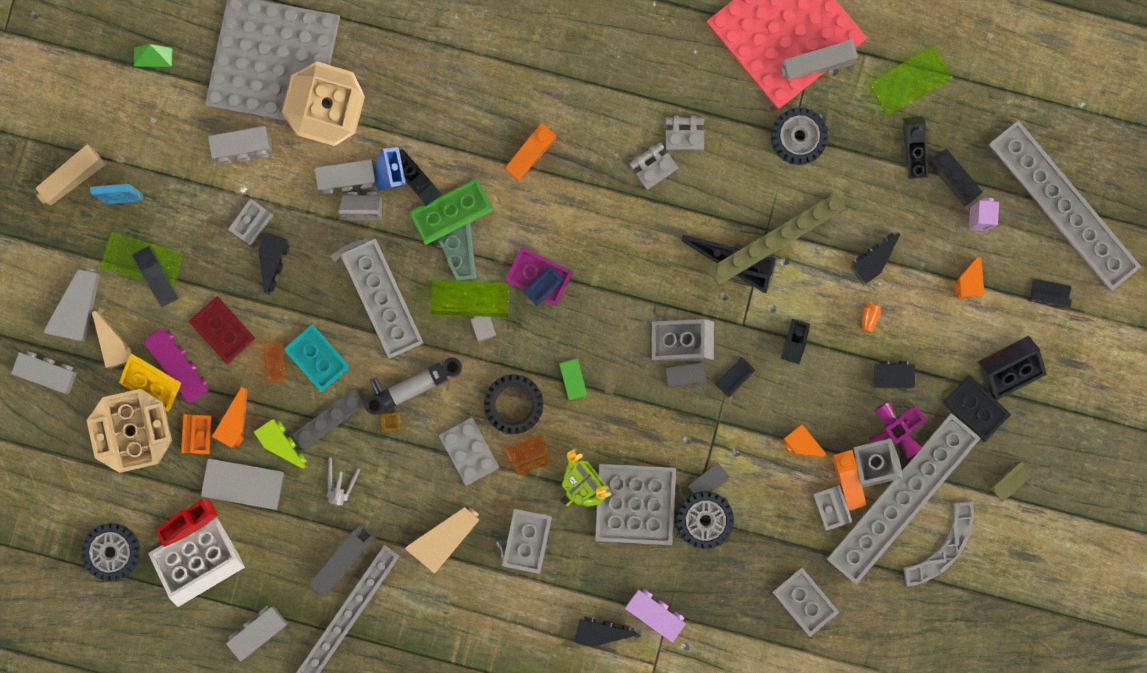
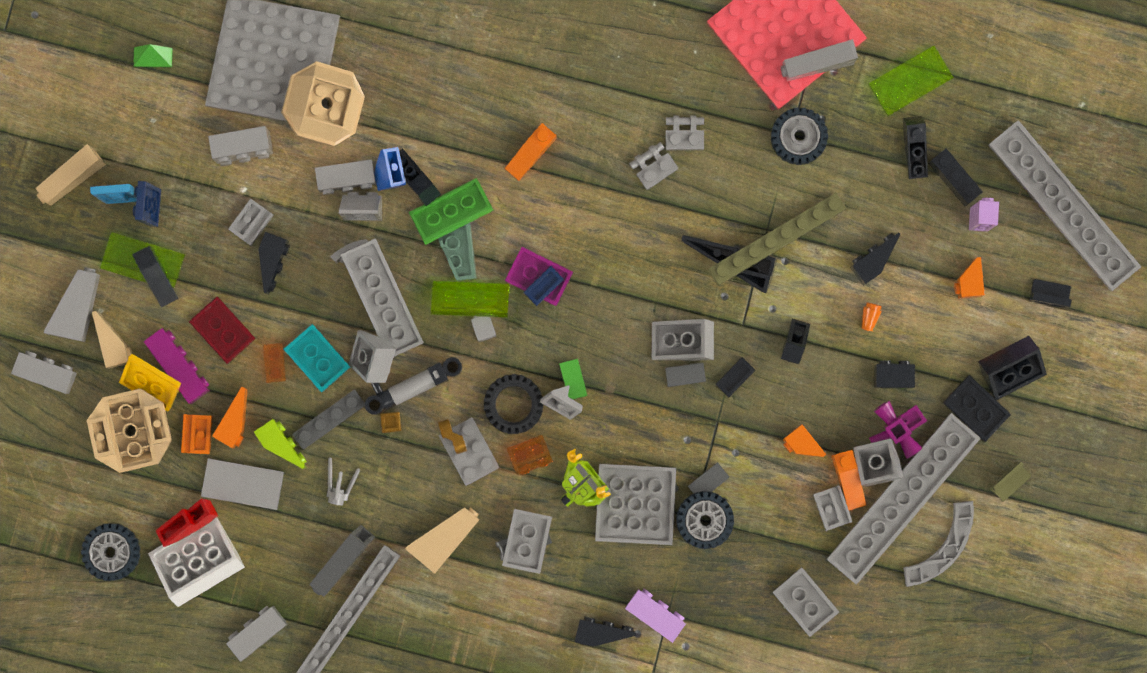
none -> dark blue plate [133,181,162,227]
none -> light grey slope [348,330,396,383]
none -> pearl gold piece [438,419,467,454]
none -> light grey slope [540,385,583,420]

